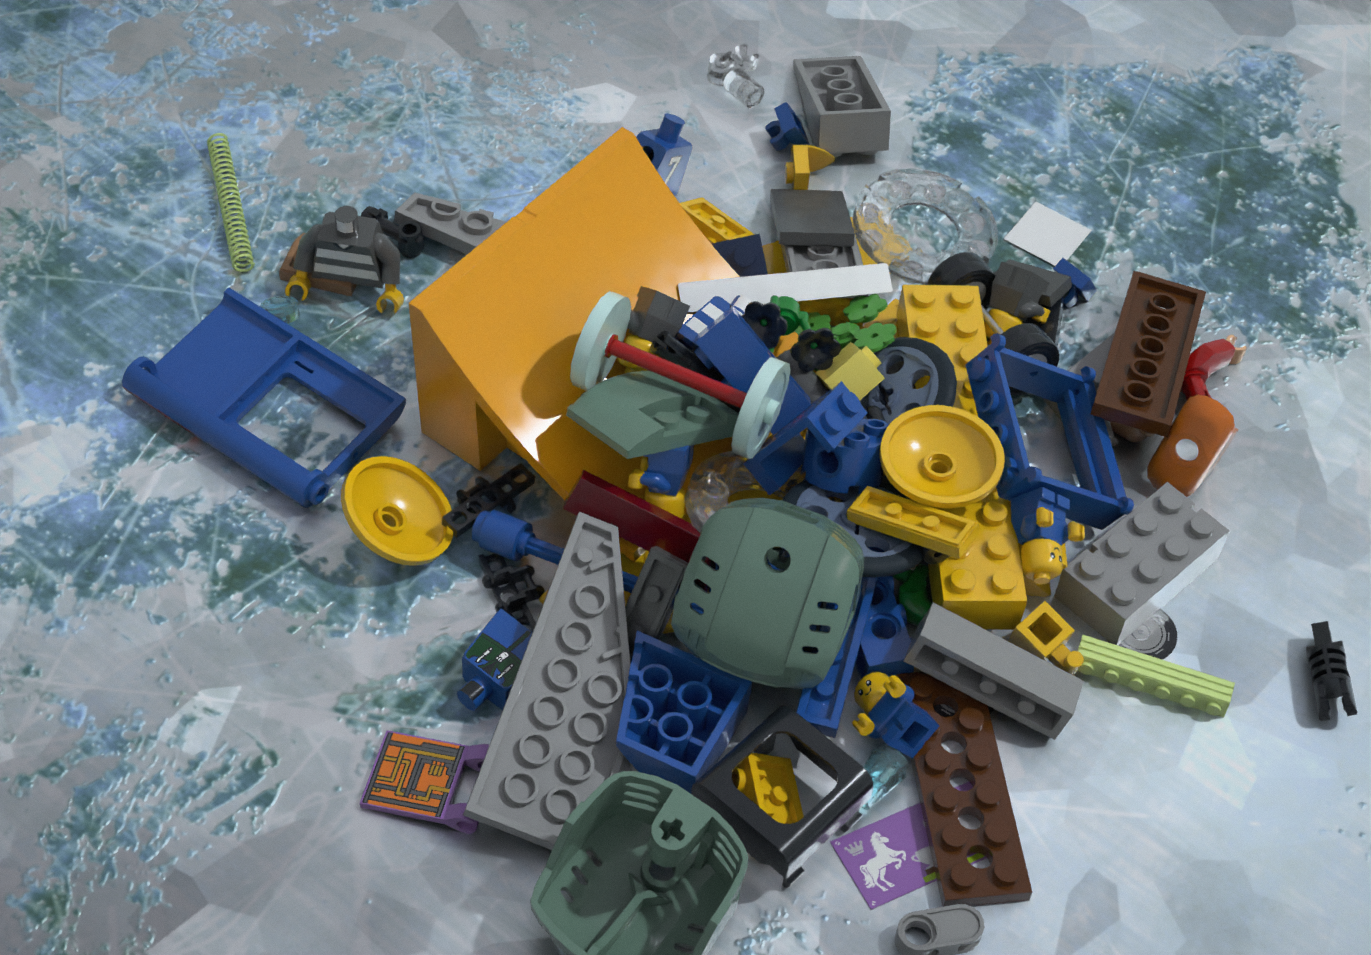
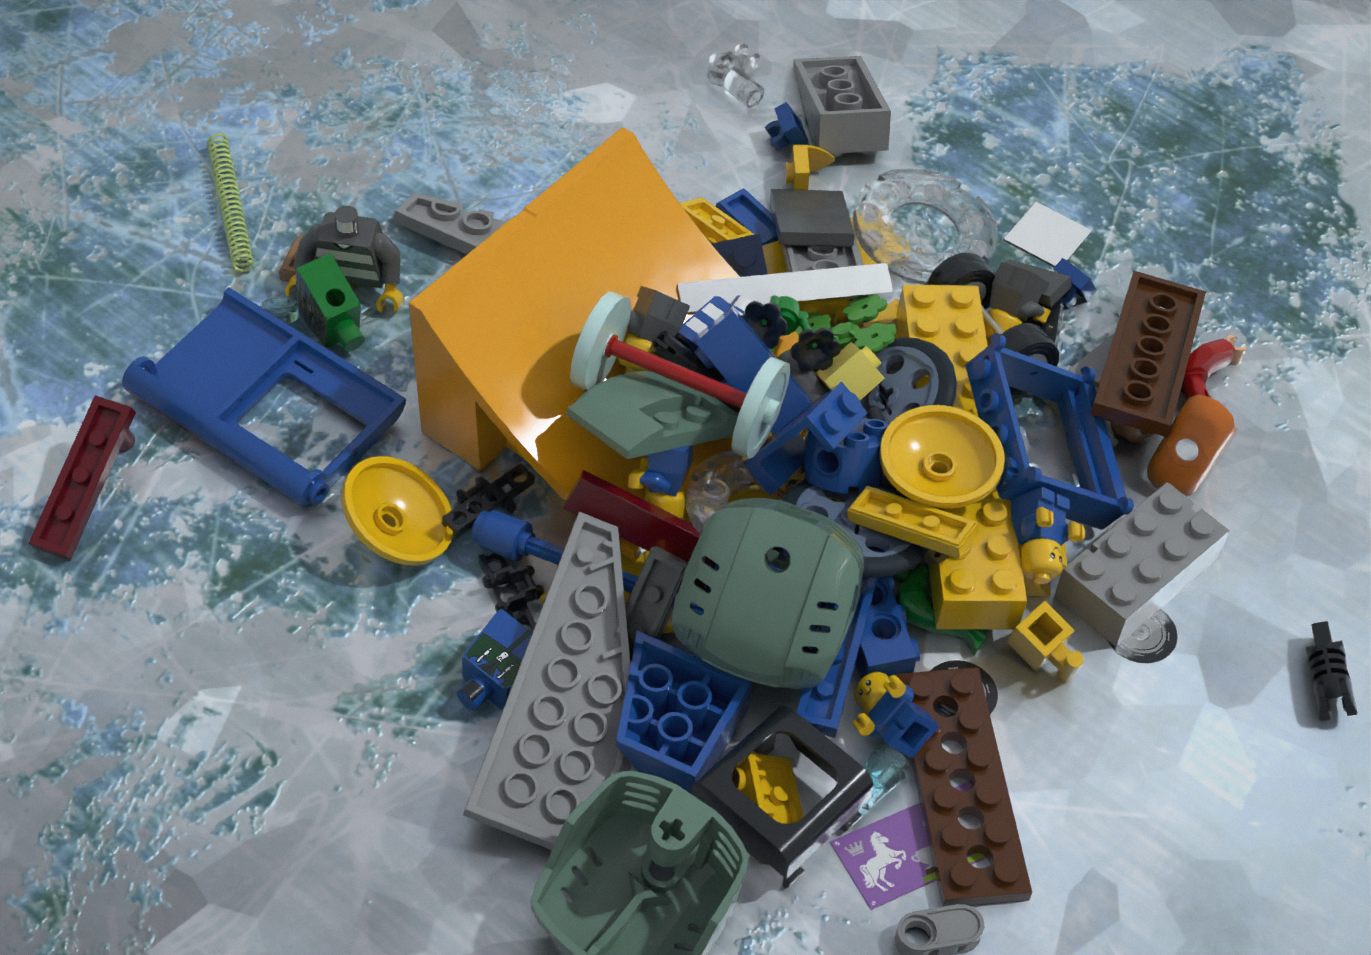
flag [360,730,489,834] -> none
black bar [361,206,424,258] -> none
blue torso [636,113,693,196] -> none
light grey brick [904,602,1084,740] -> none
yellowish green piece [1077,635,1235,718] -> none
none -> dark red piece [29,395,136,560]
none -> green torso [296,253,365,352]
none -> blue tile [716,188,778,246]

